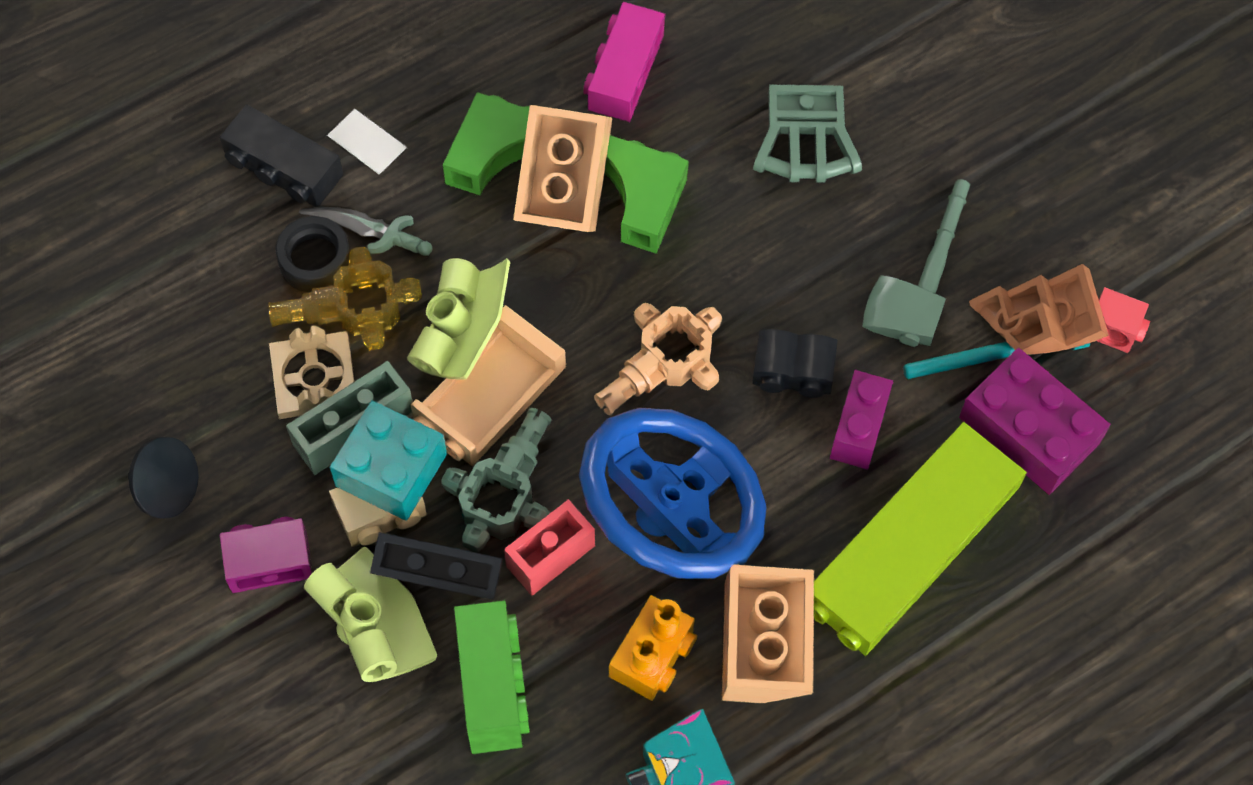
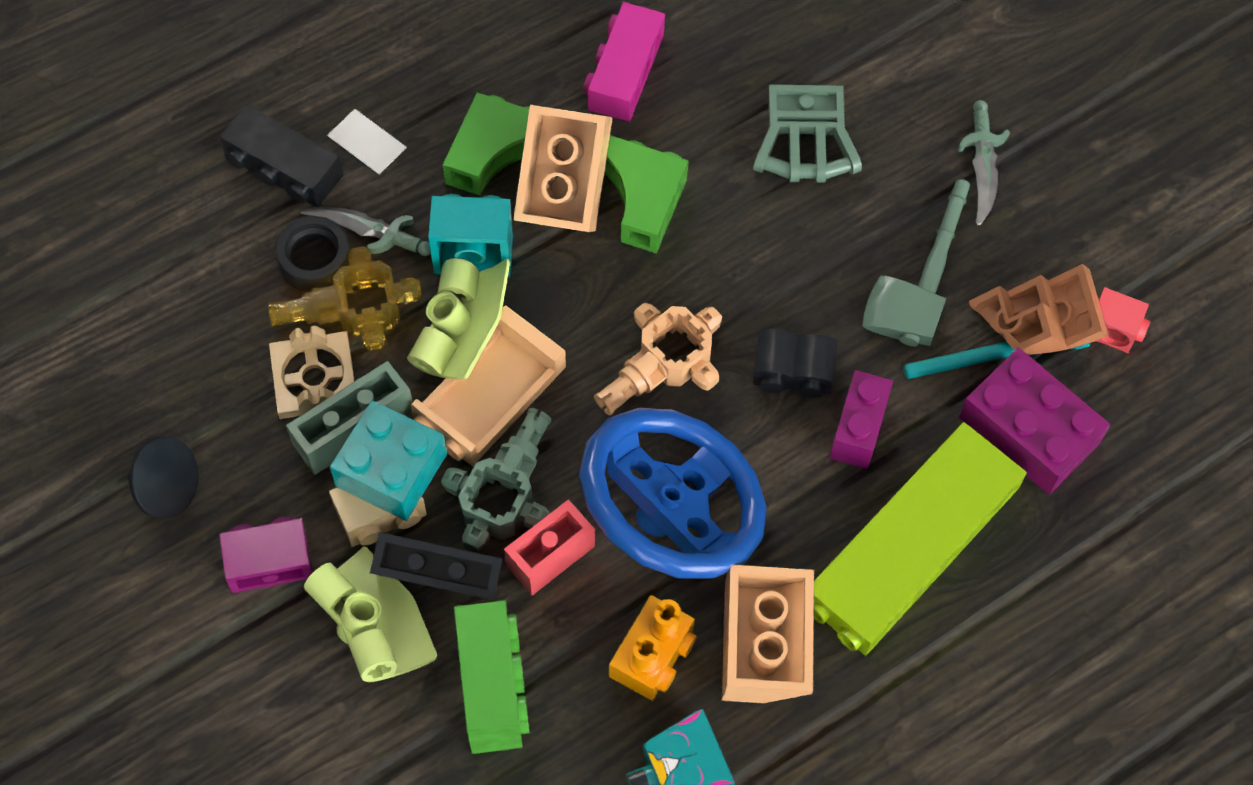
none -> teal brick [428,194,513,277]
none -> piece [958,100,1010,225]

